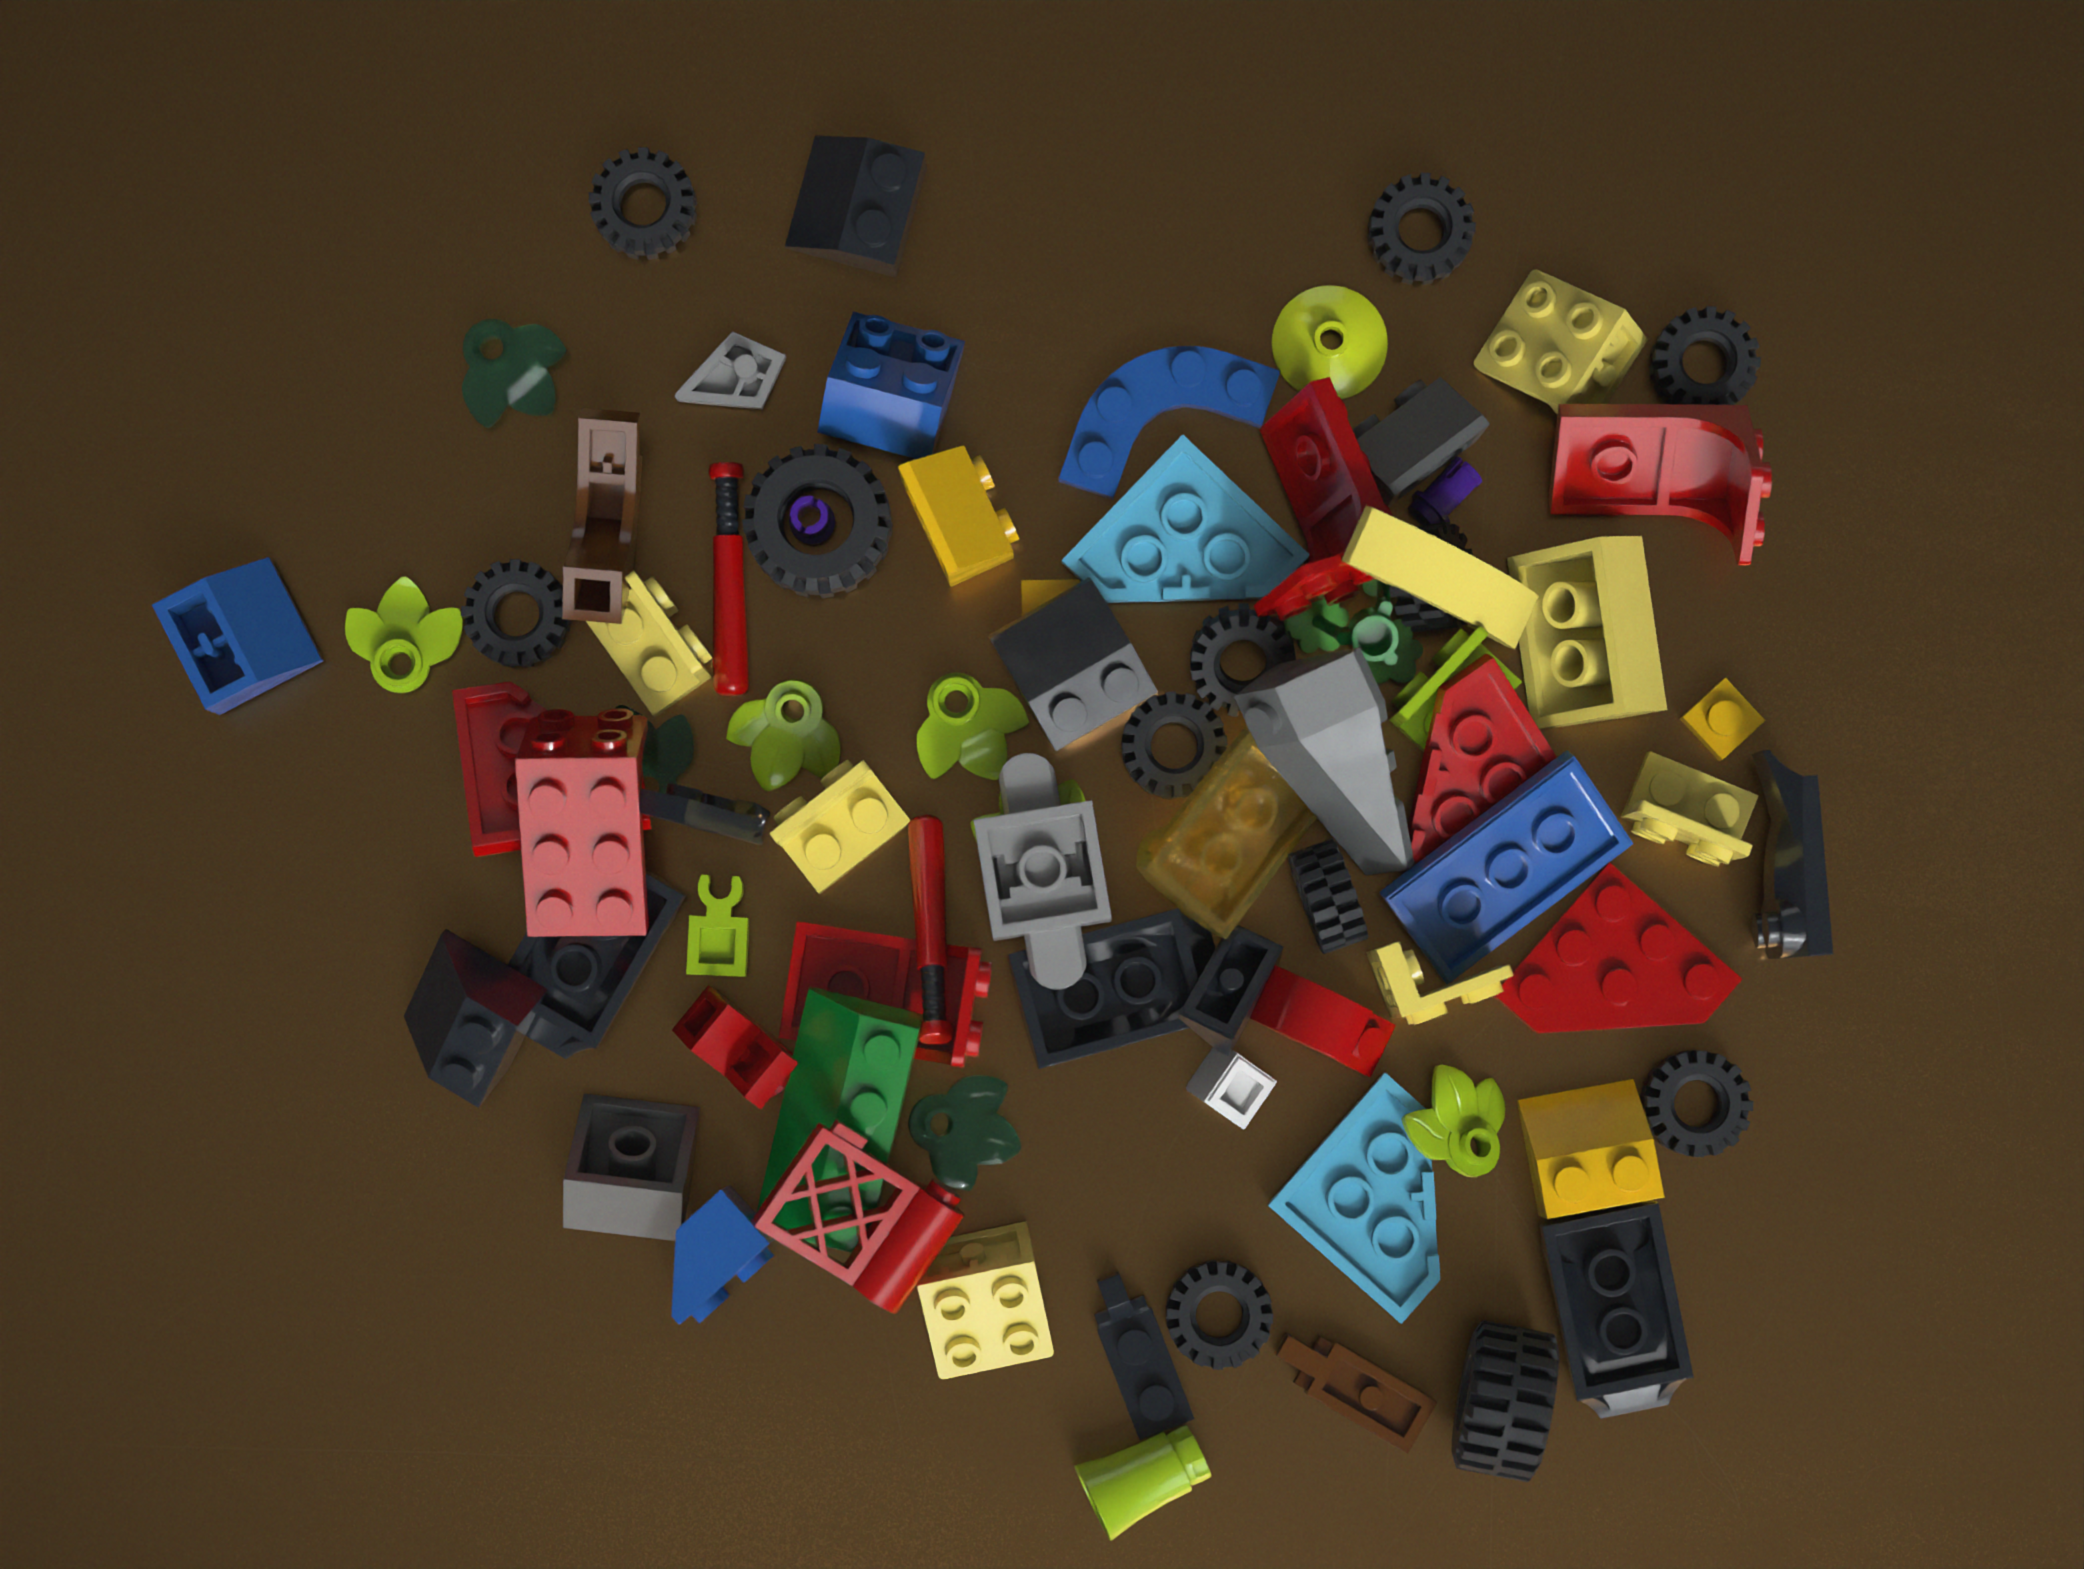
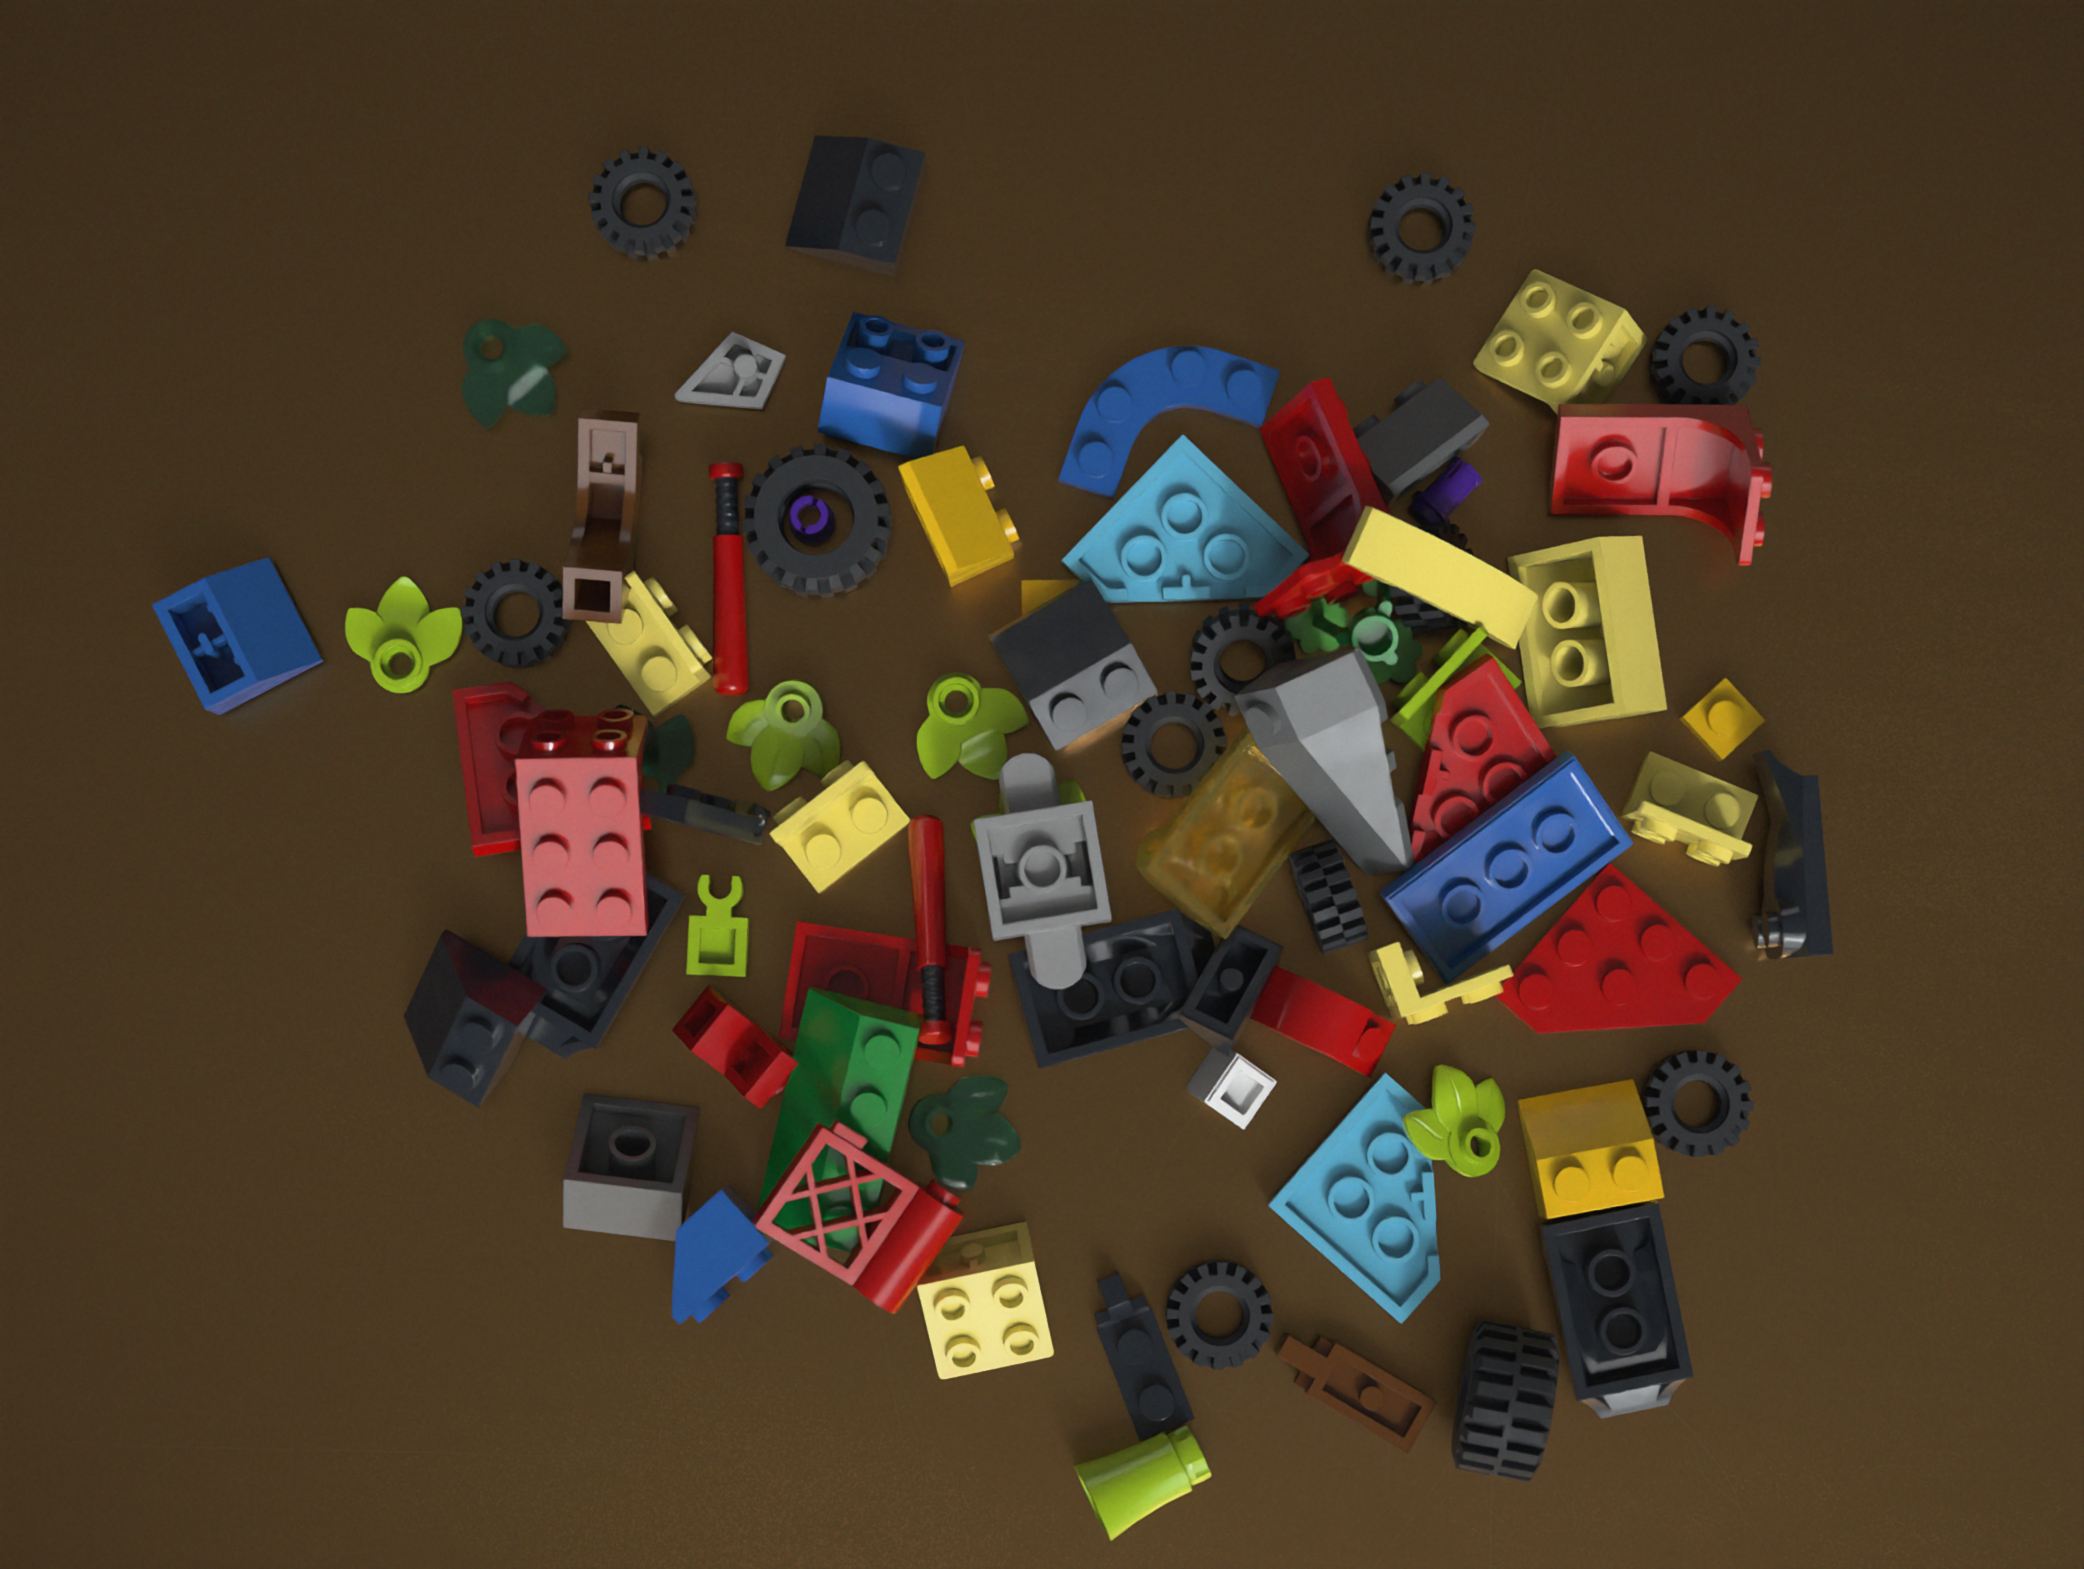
neon yellow dish [1272,285,1388,400] -> none

